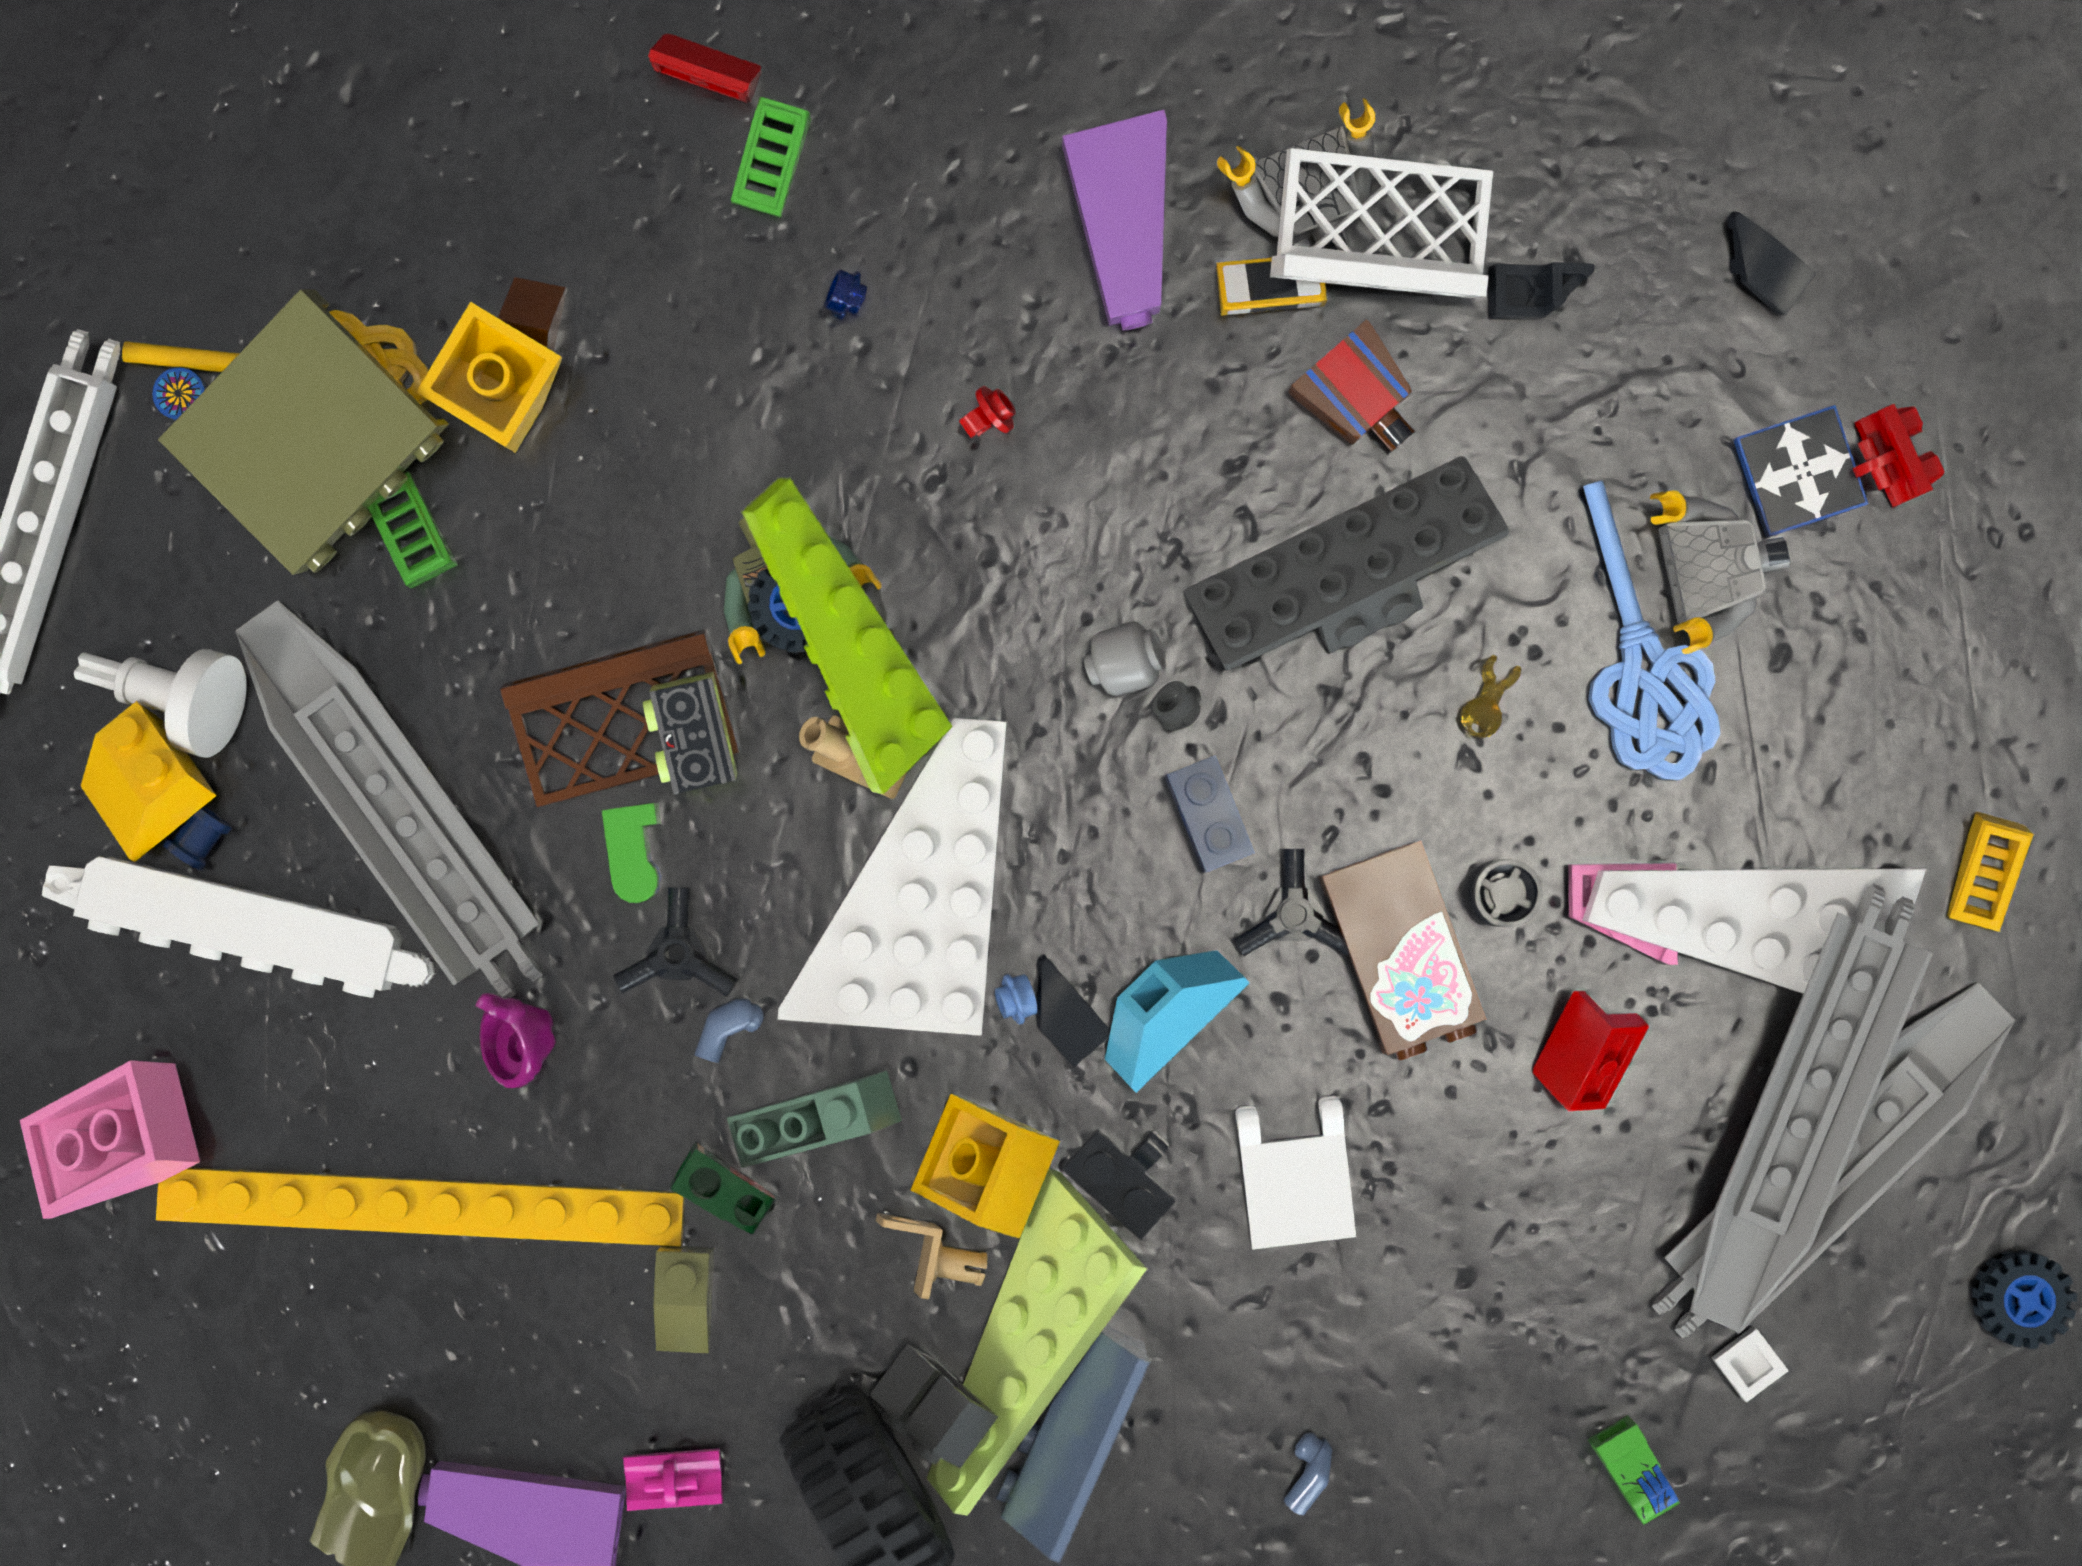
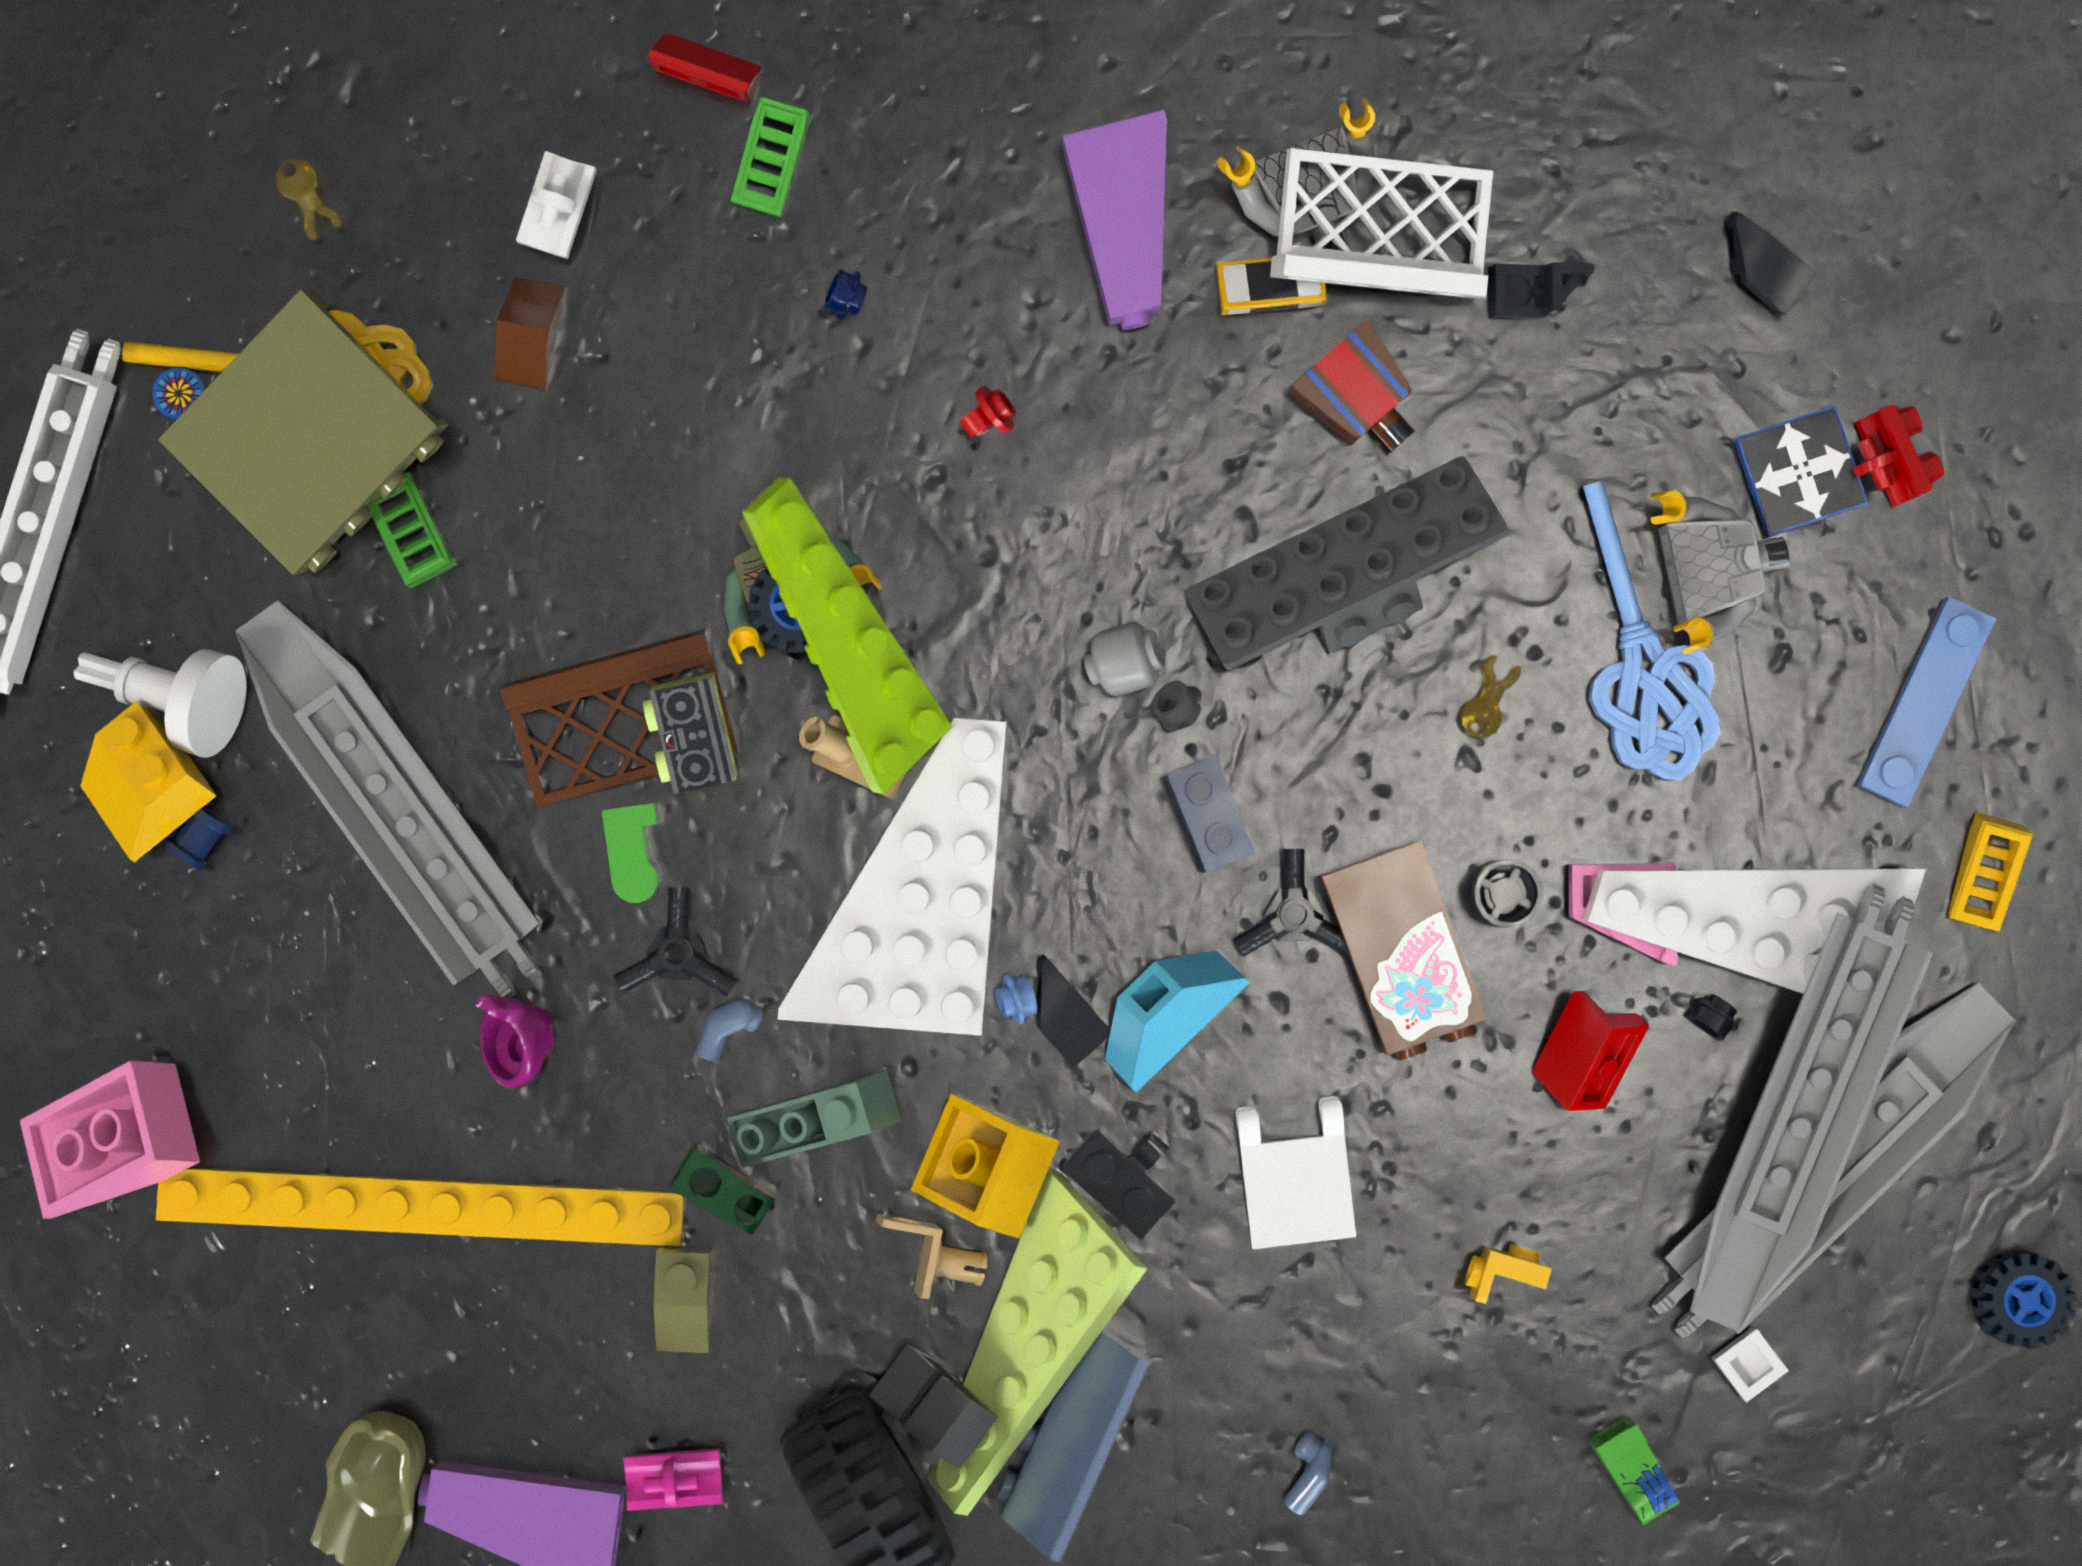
white hinge [42,857,437,998] -> none
yellow slope [416,302,562,453] -> none
none -> clear yellow arm [275,159,342,241]
none -> white hips [516,151,597,259]
none -> yellow bracket [1465,1243,1552,1304]
none -> black plate [1688,994,1739,1041]
none -> medium blue plate [1856,596,1996,808]

